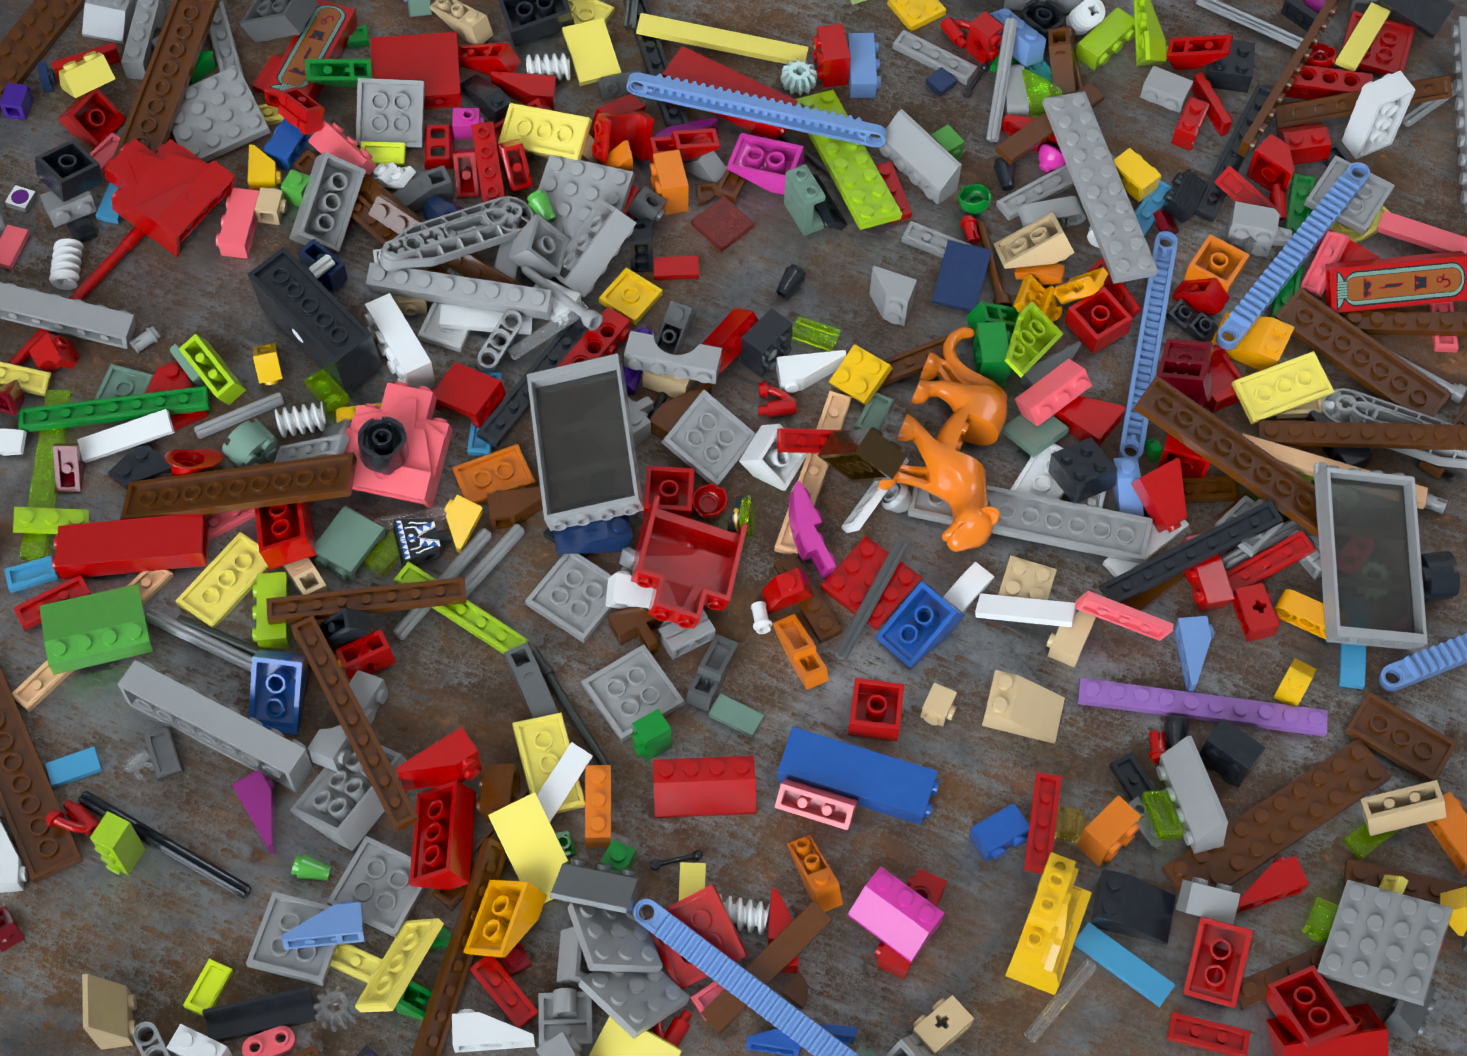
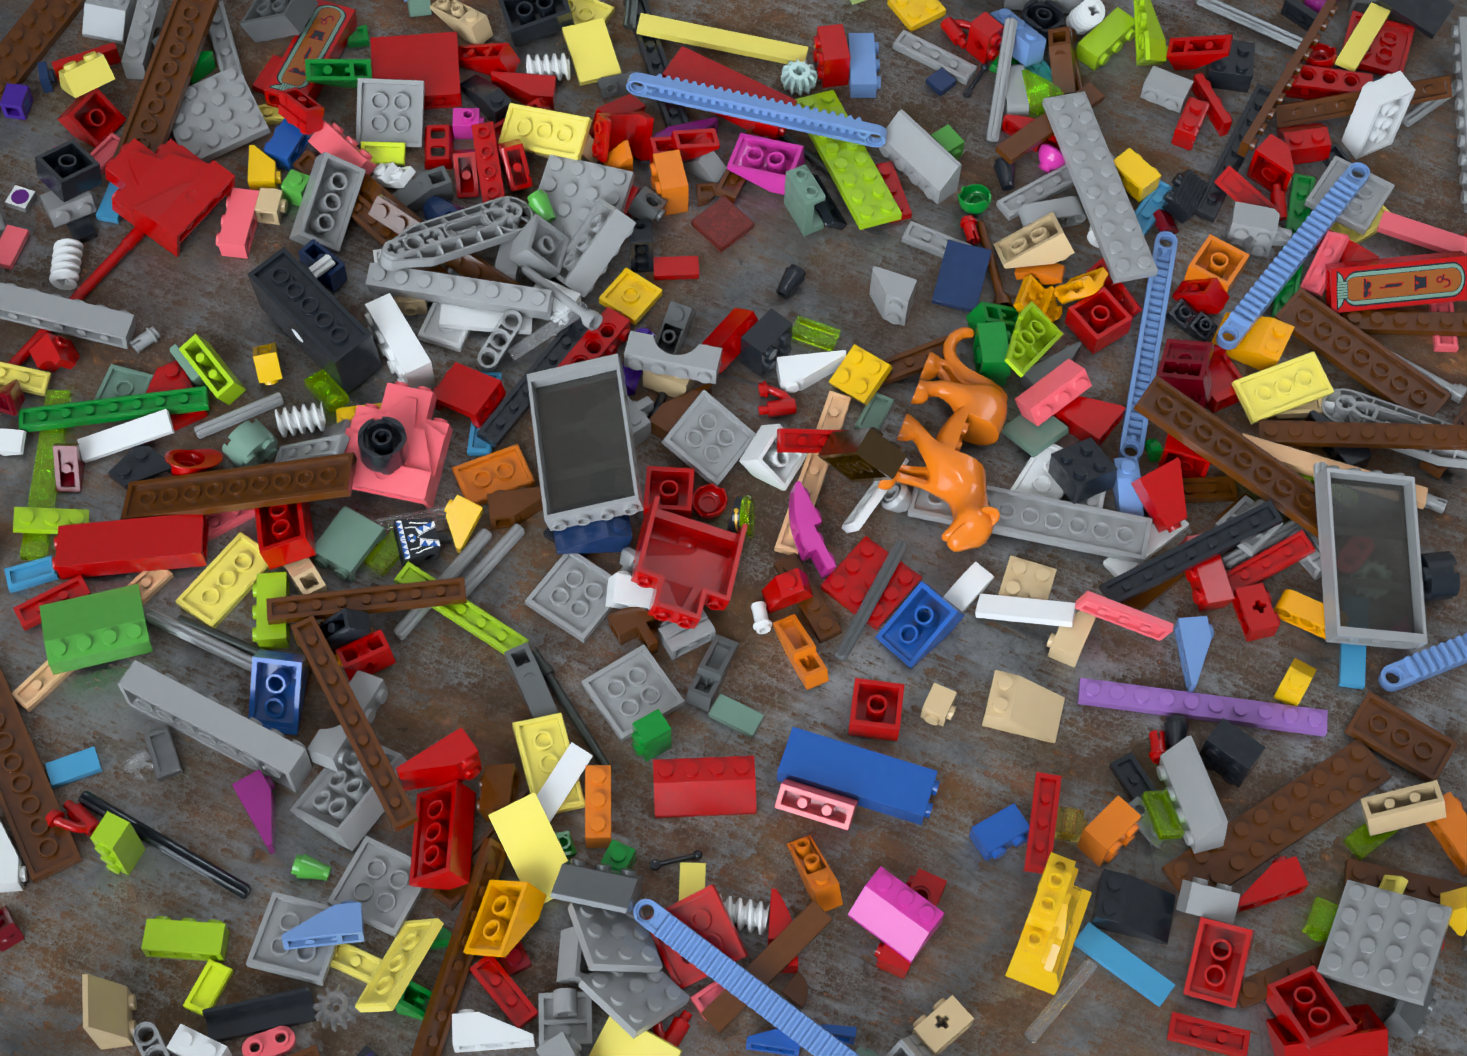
none -> lime brick [141,916,230,962]

